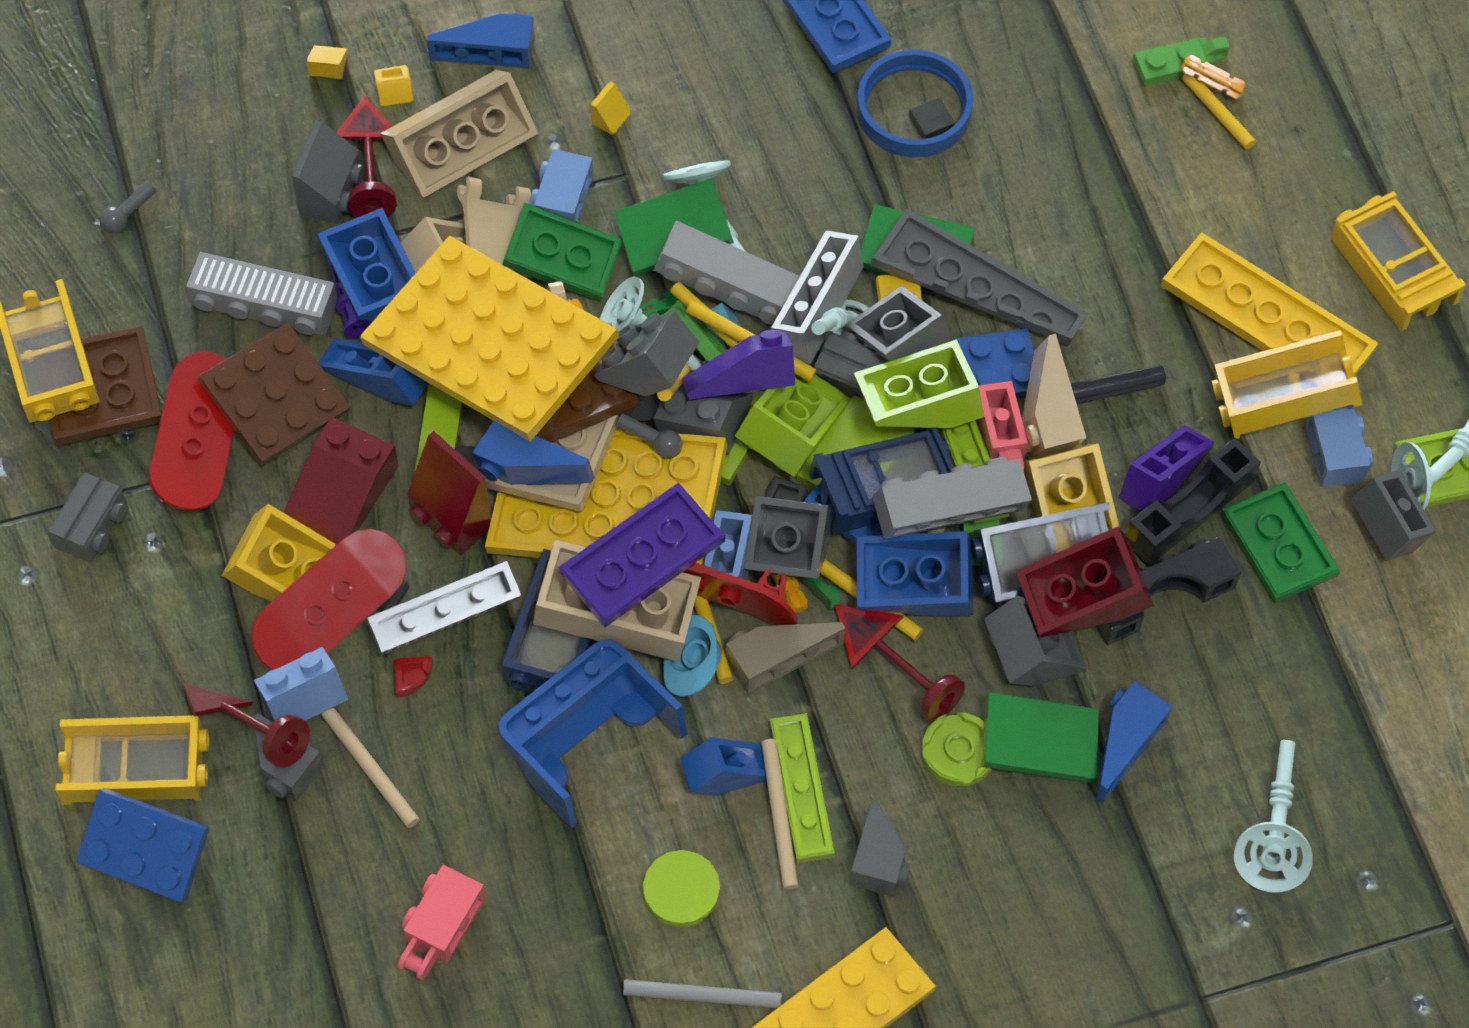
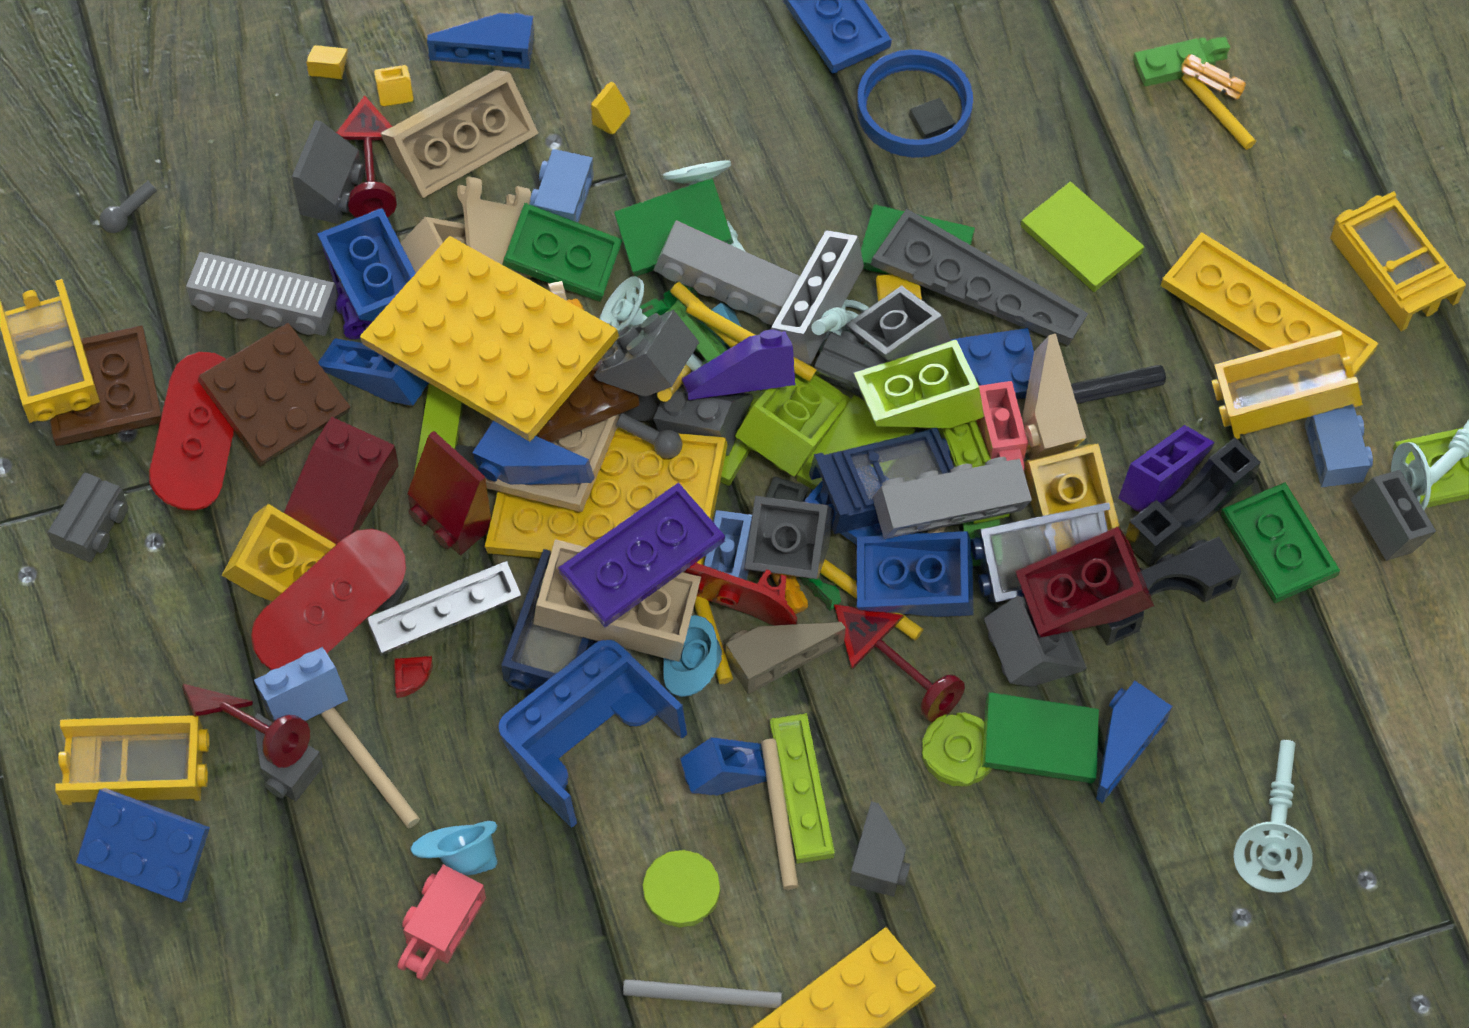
none -> medium azure piece [411,821,497,875]
none -> lime tile [1020,181,1144,292]

